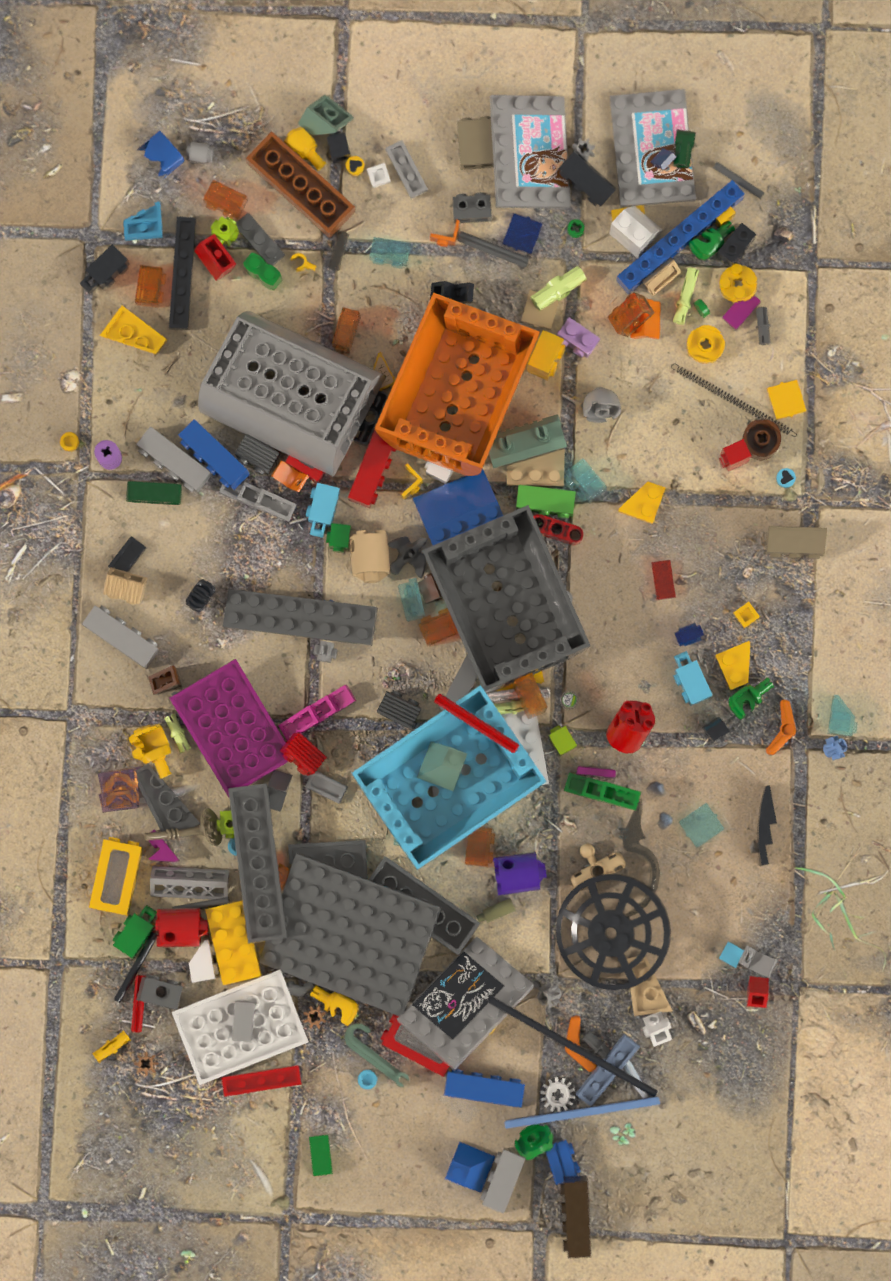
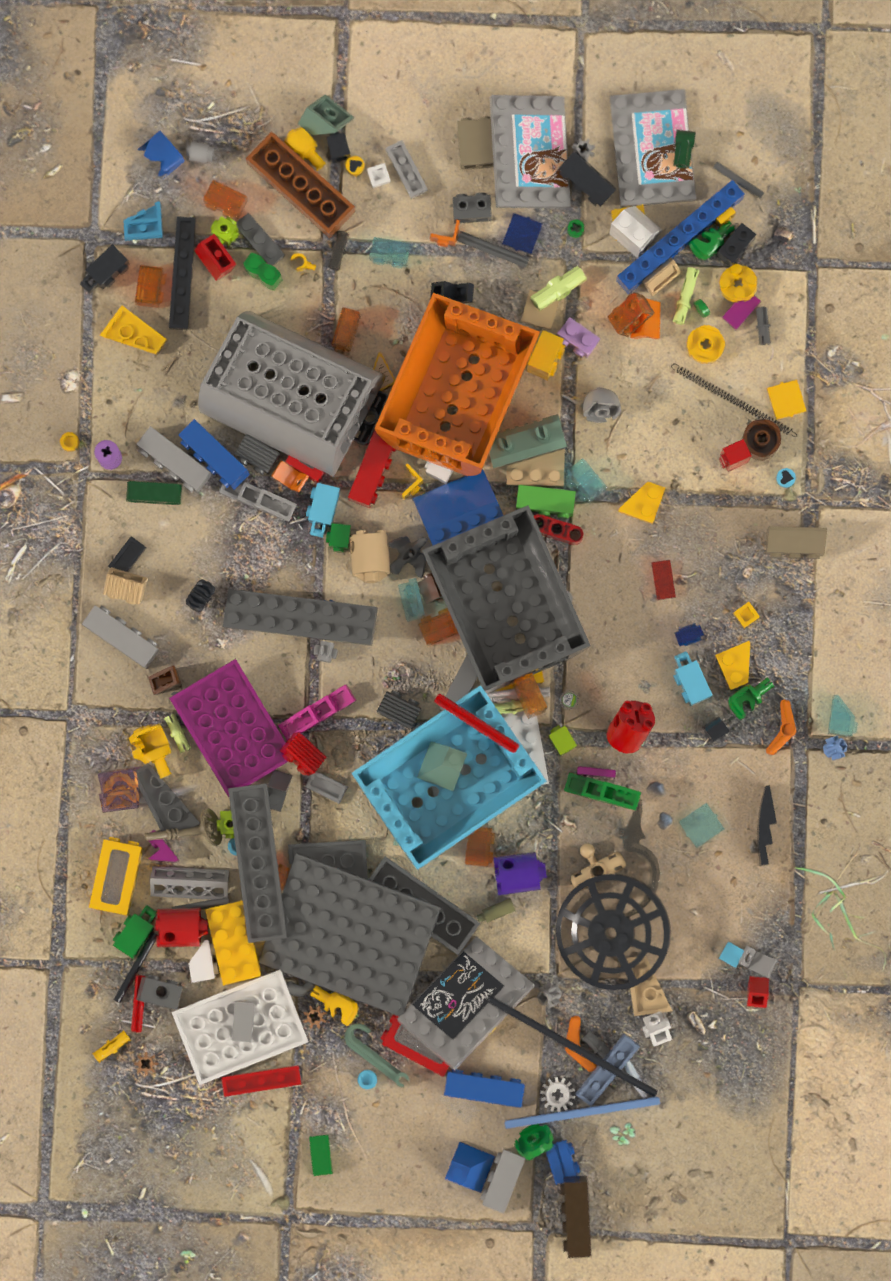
dark blue tile [651,148,676,170] -> none

